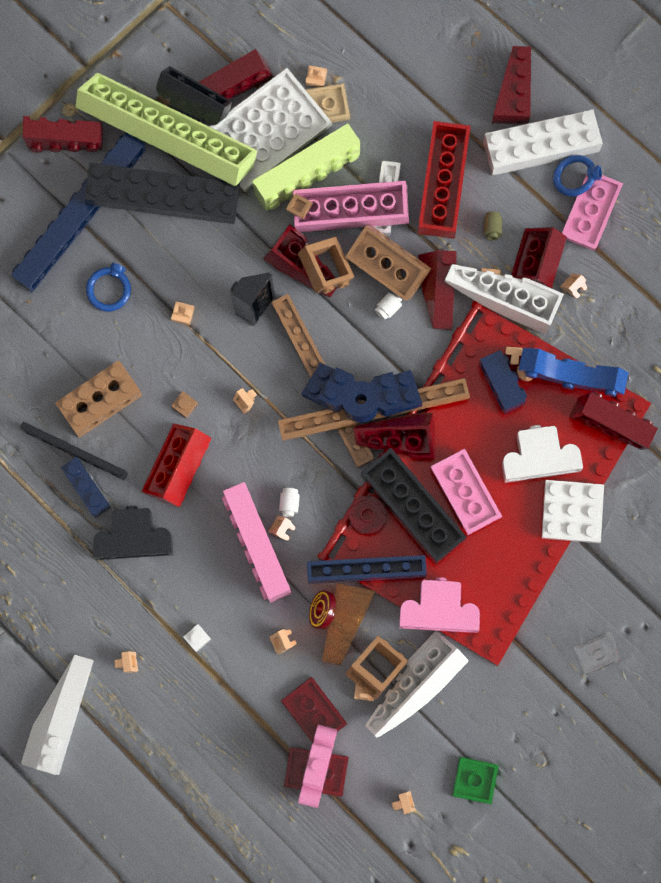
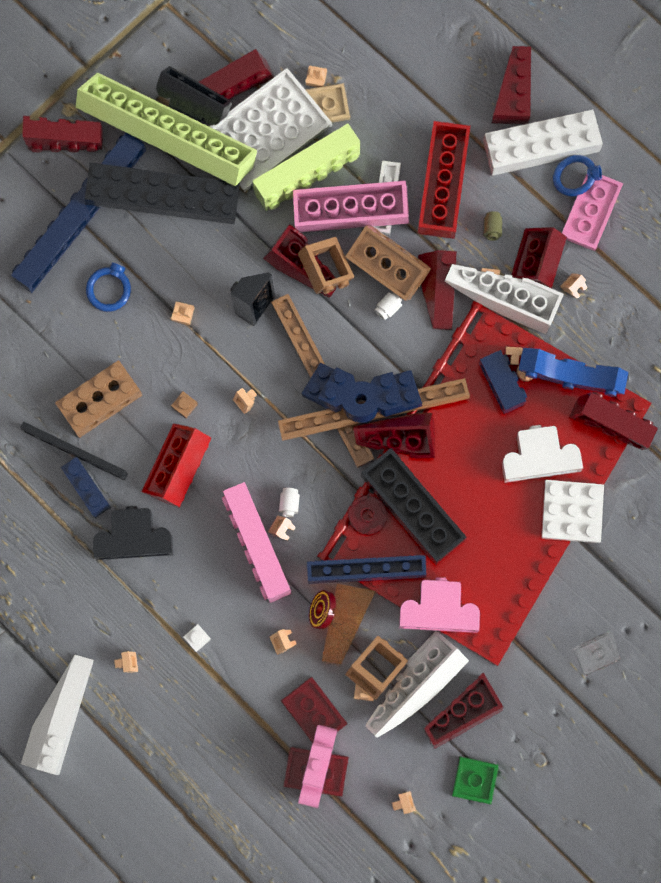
medium nougat plate [286,193,312,220] -> none
bright pink plate [430,449,502,536] -> none
none -> dark red wedge [424,672,503,749]

